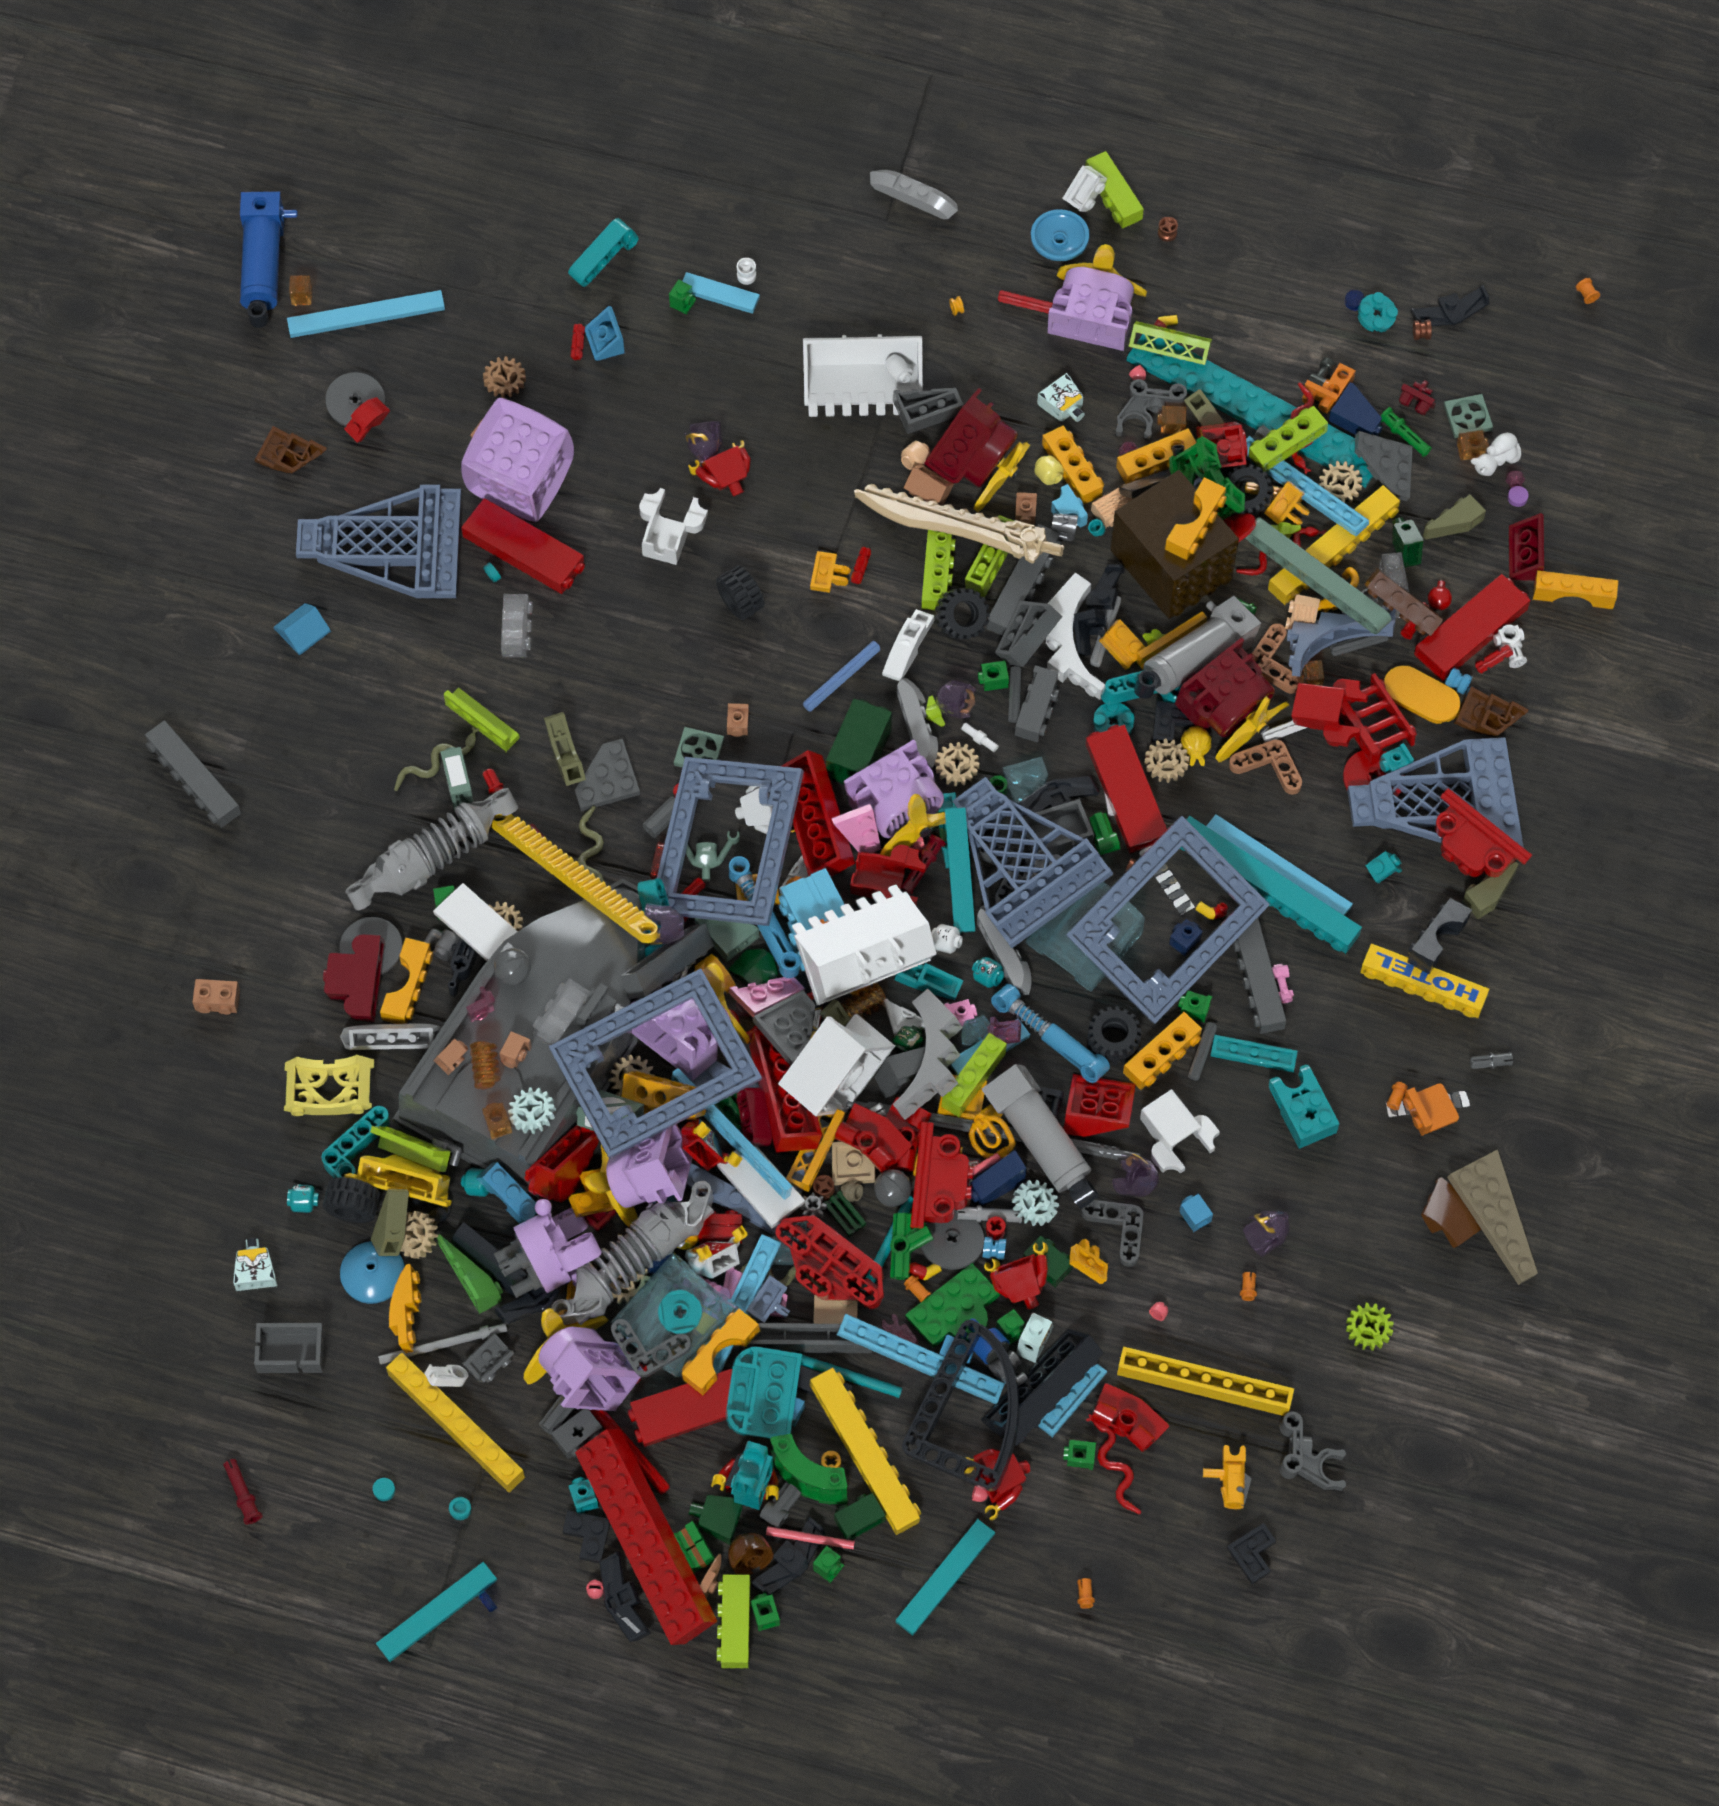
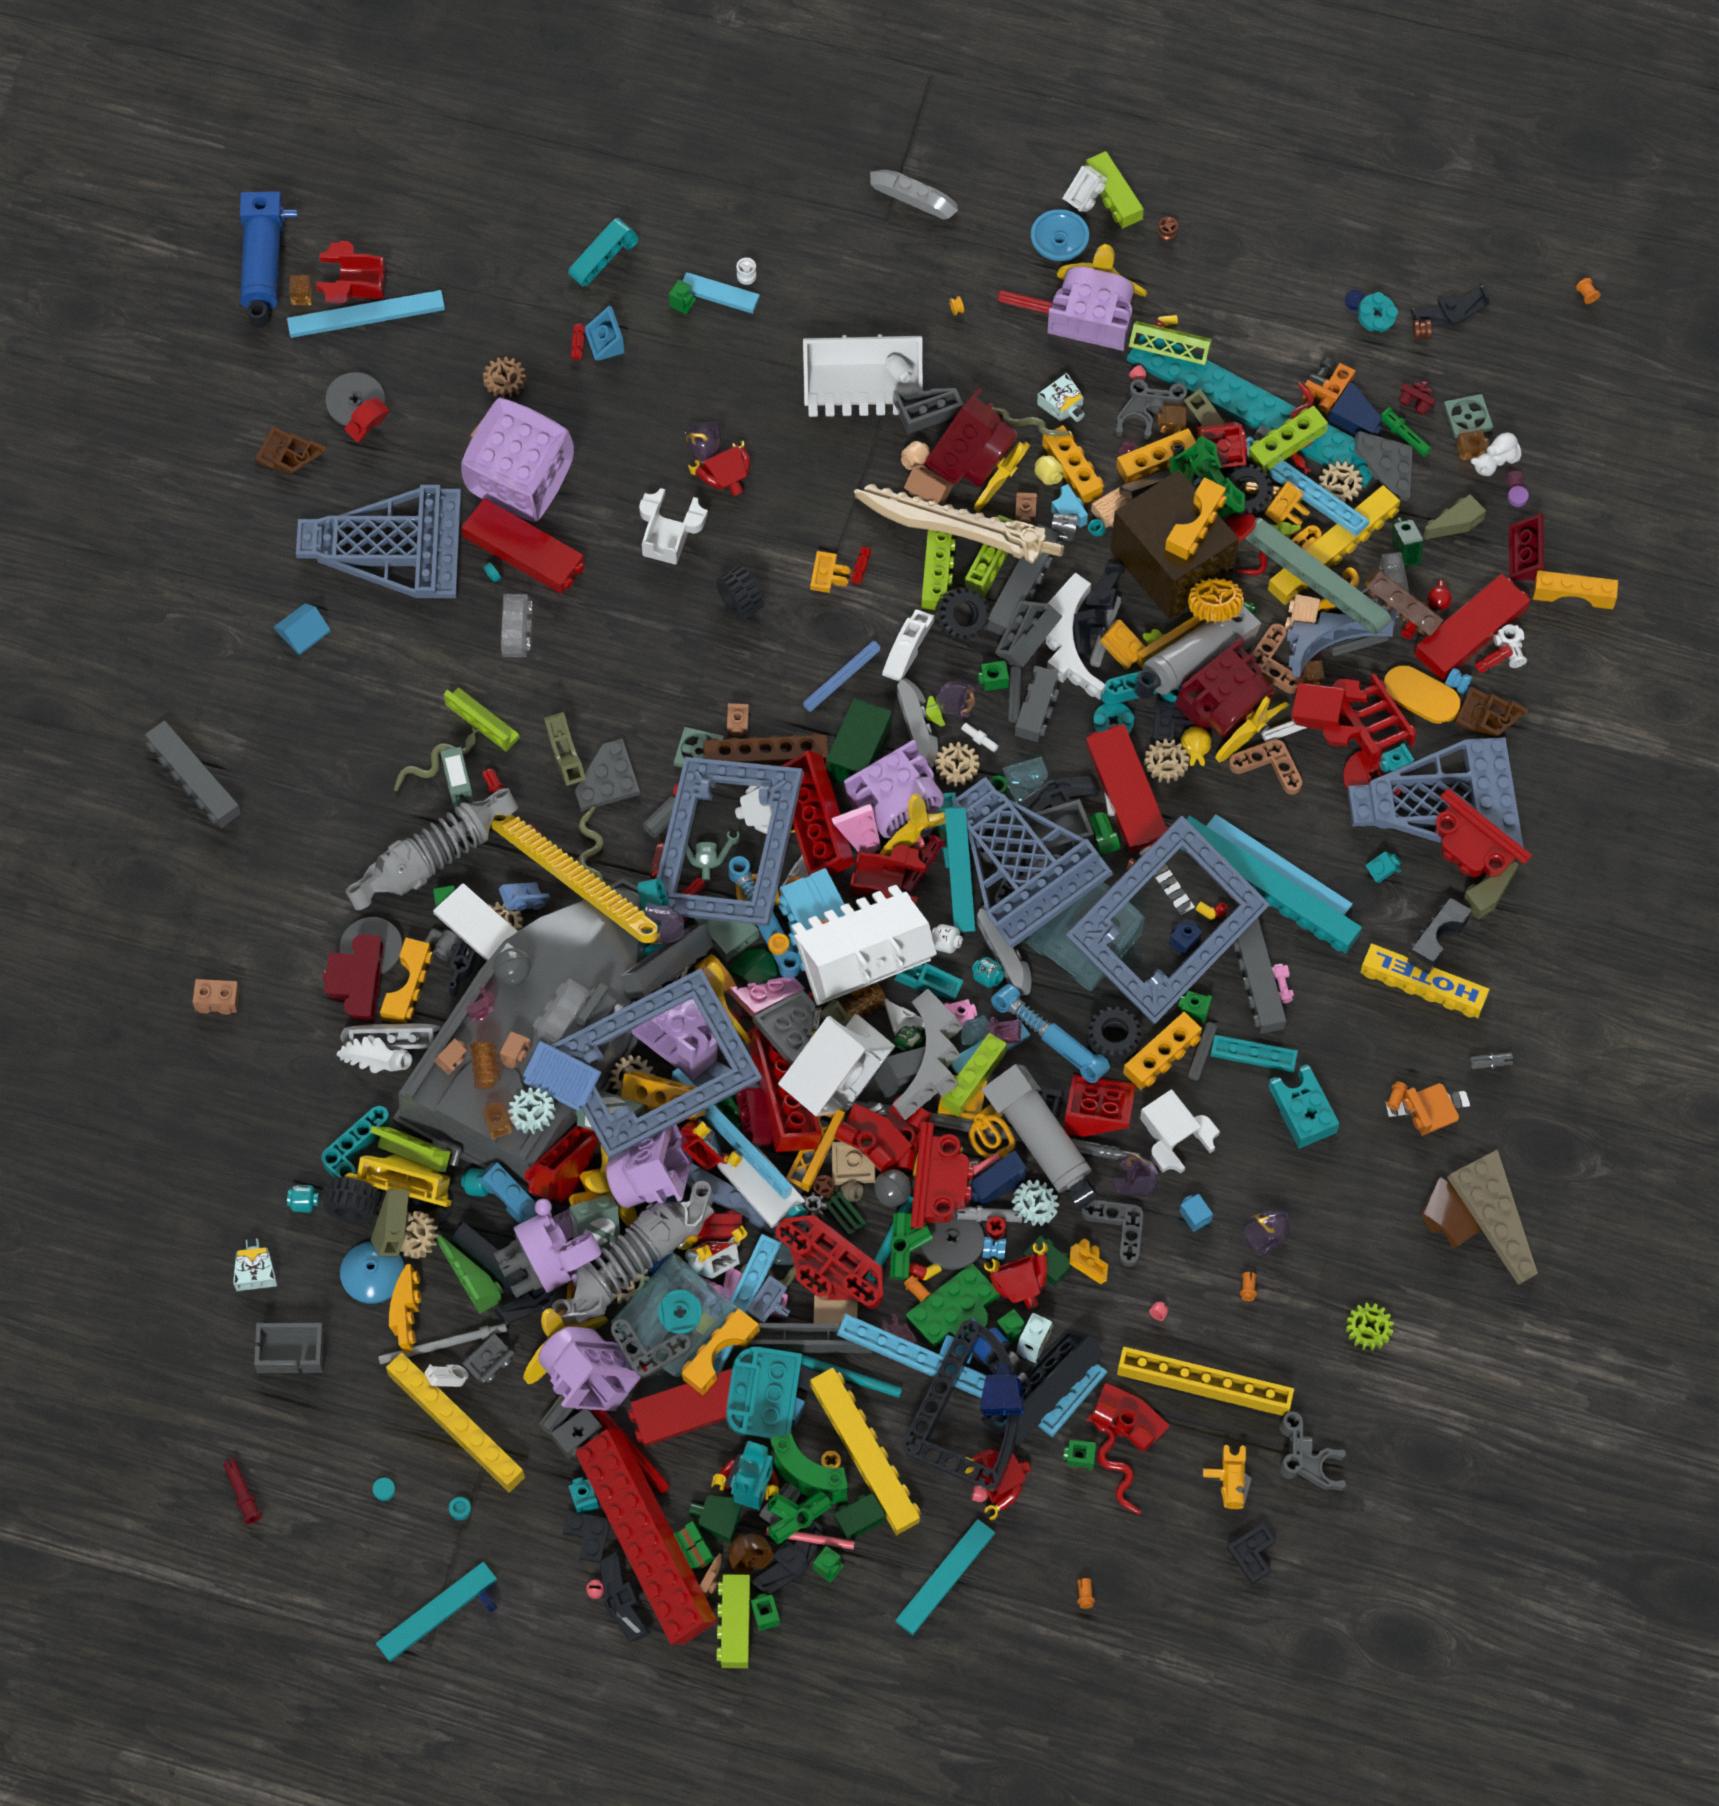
light yellow fence [284,1055,374,1116] -> none
none -> red piece [316,241,386,303]
none -> white plant [337,1037,412,1073]
none -> medium blue bracket [499,882,550,911]
none -> medium blue window [523,1041,601,1111]
none -> sand green brick [569,1194,620,1251]
none -> reddish brown brick [702,734,828,766]
none -> green piece [767,1491,831,1544]
none -> light orange tile [768,933,789,955]
none -> teal tile [785,1204,807,1226]
none -> clear blue torso [979,1363,1025,1416]
none -> olive animal [991,407,1070,437]
none -> light orange gear [1188,577,1244,623]
none -> light orange beam [1291,525,1322,550]

